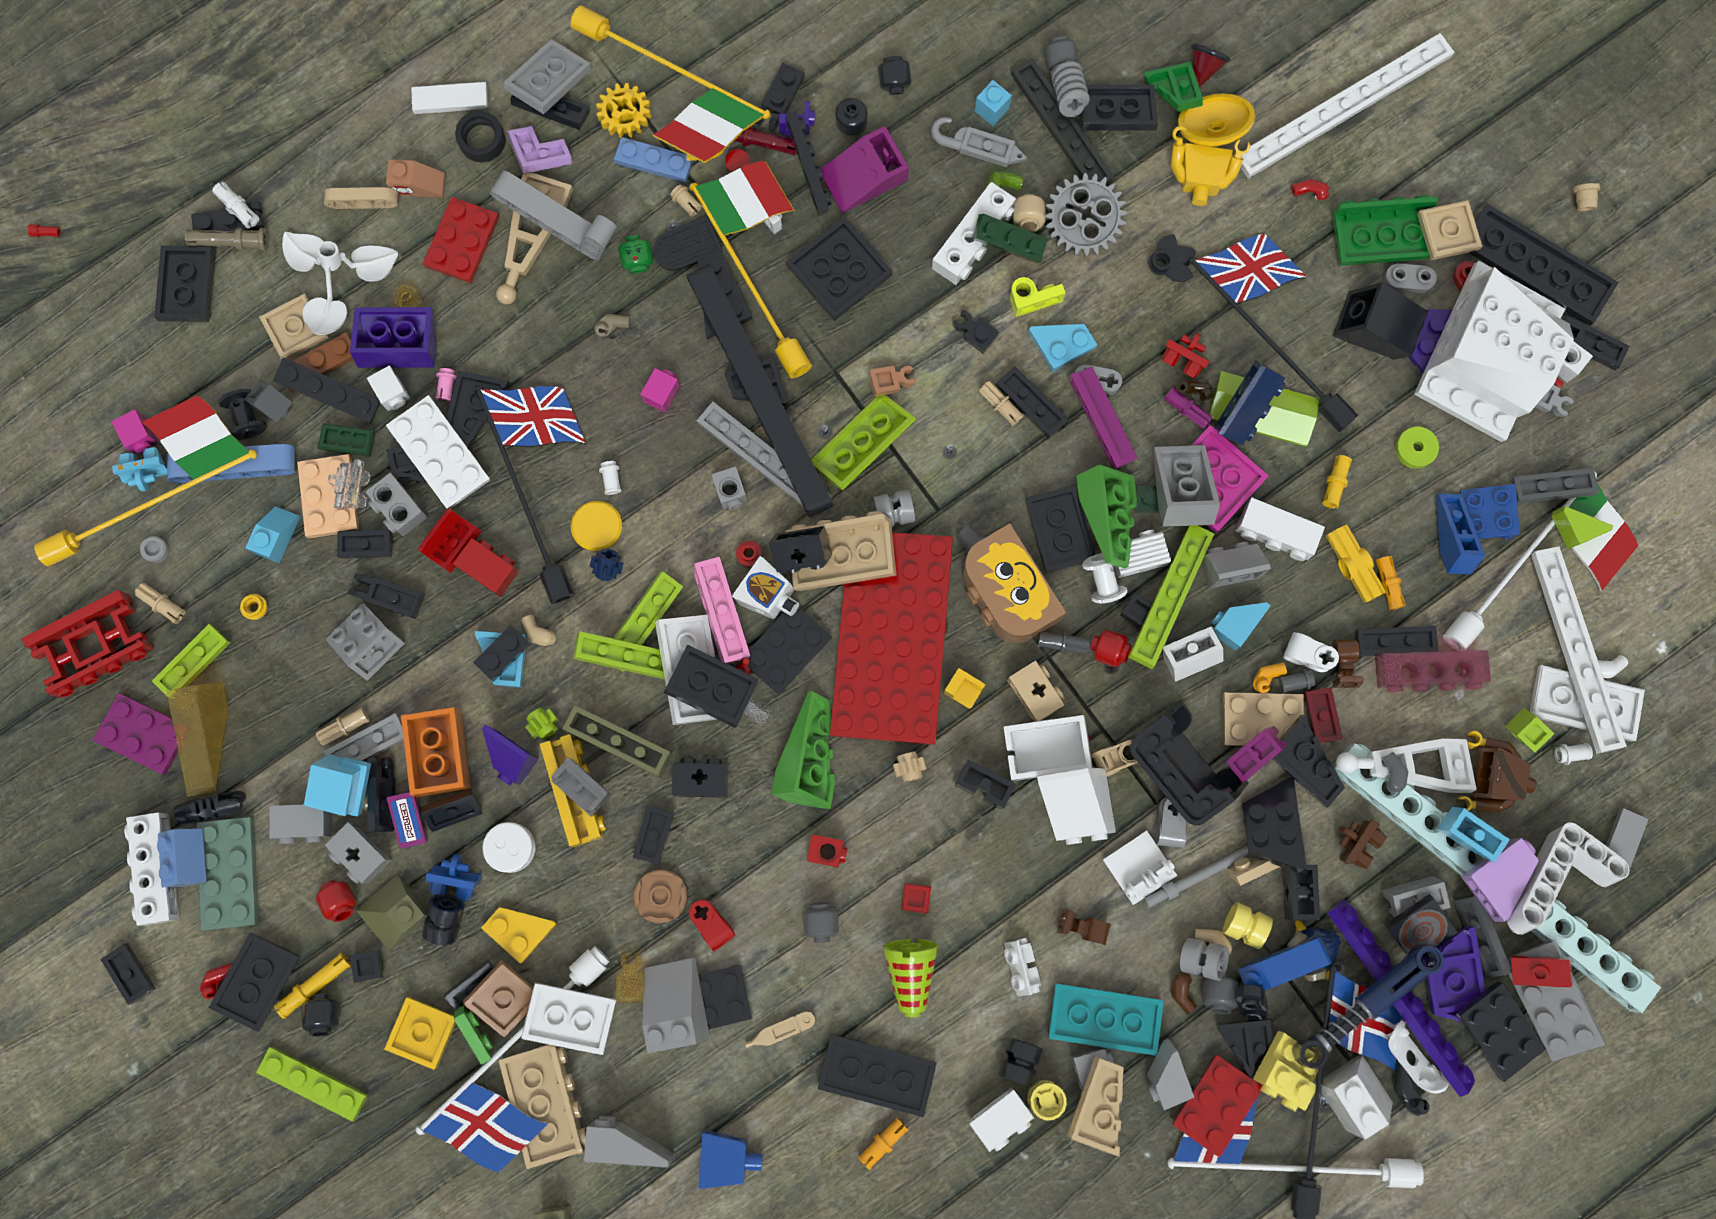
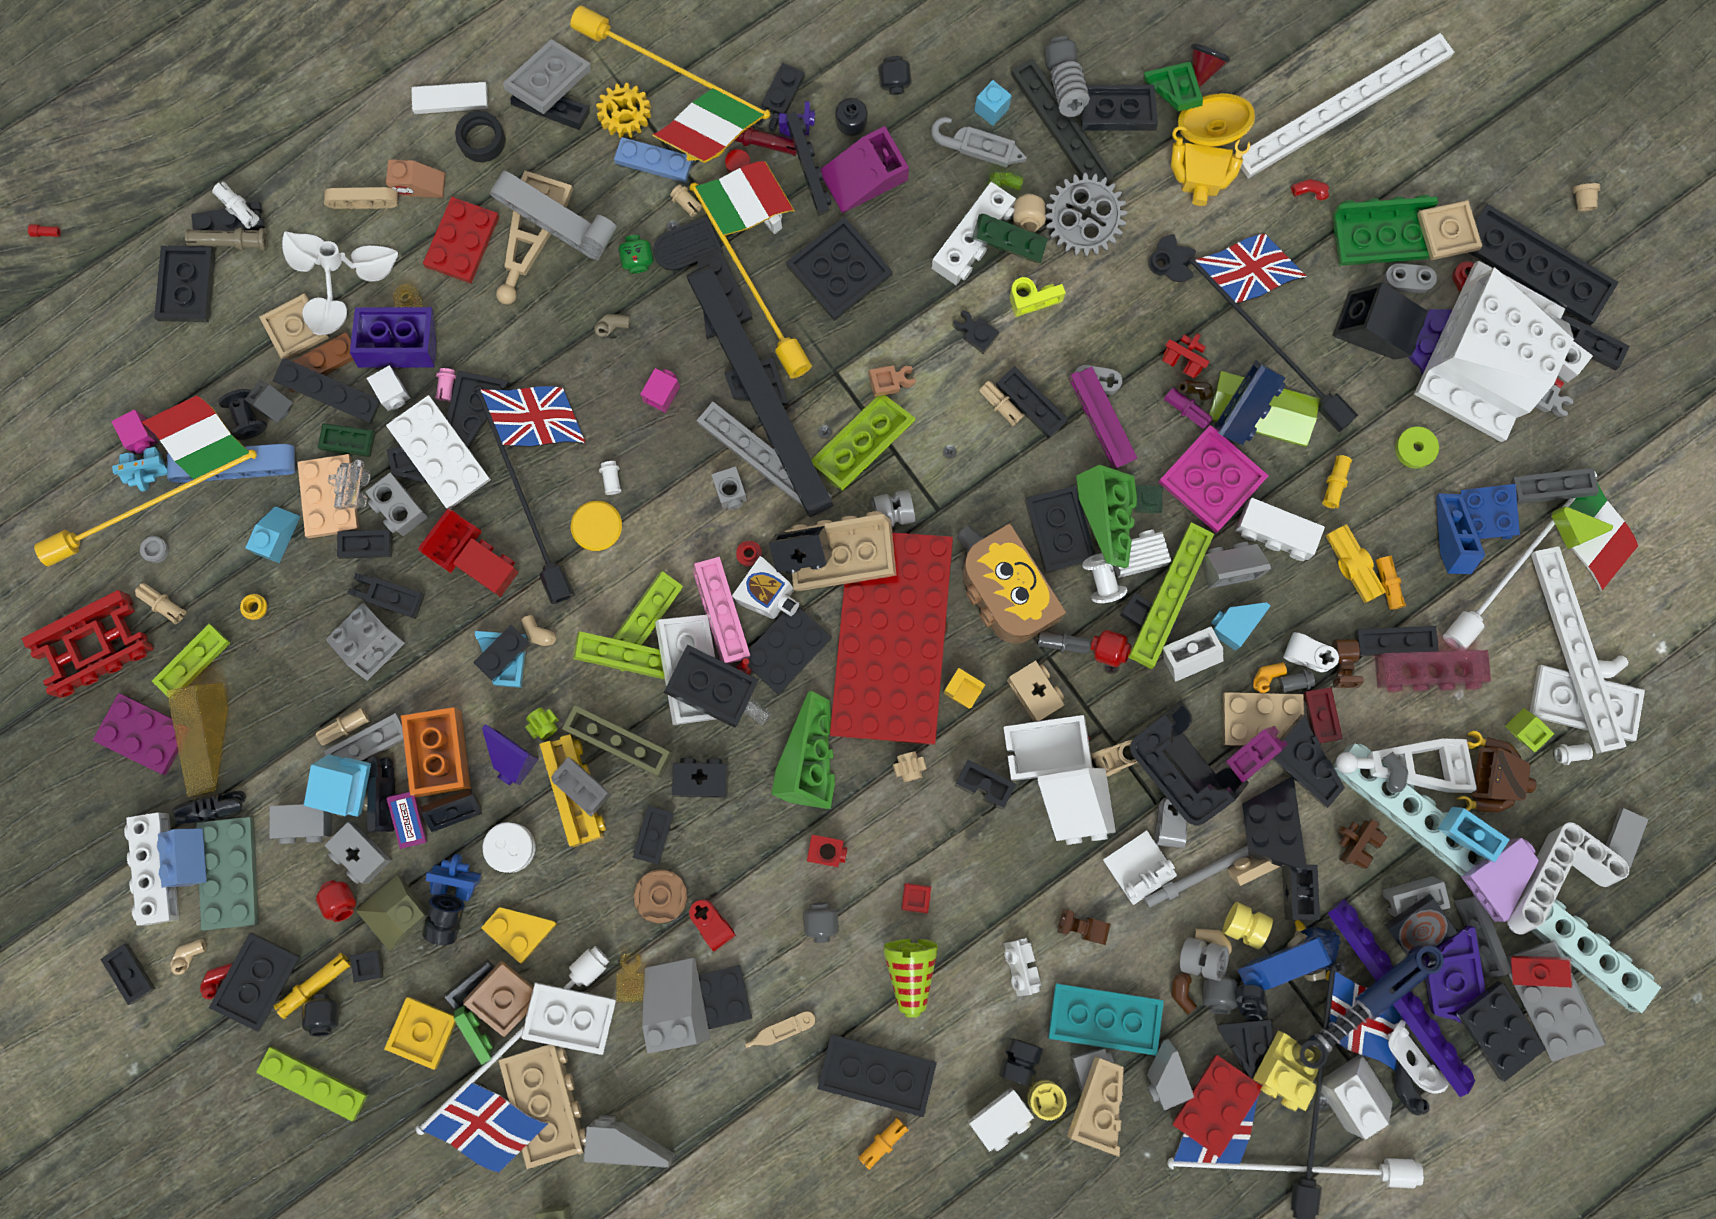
lavender plate [508,126,572,174] -> none
dark blue gear [589,548,624,581] -> none
blue torso [699,1130,763,1189] -> none
medium azure wing [1028,324,1097,372] -> none
light grey slope [1153,445,1220,527] -> none
none -> tan arm [170,939,207,975]

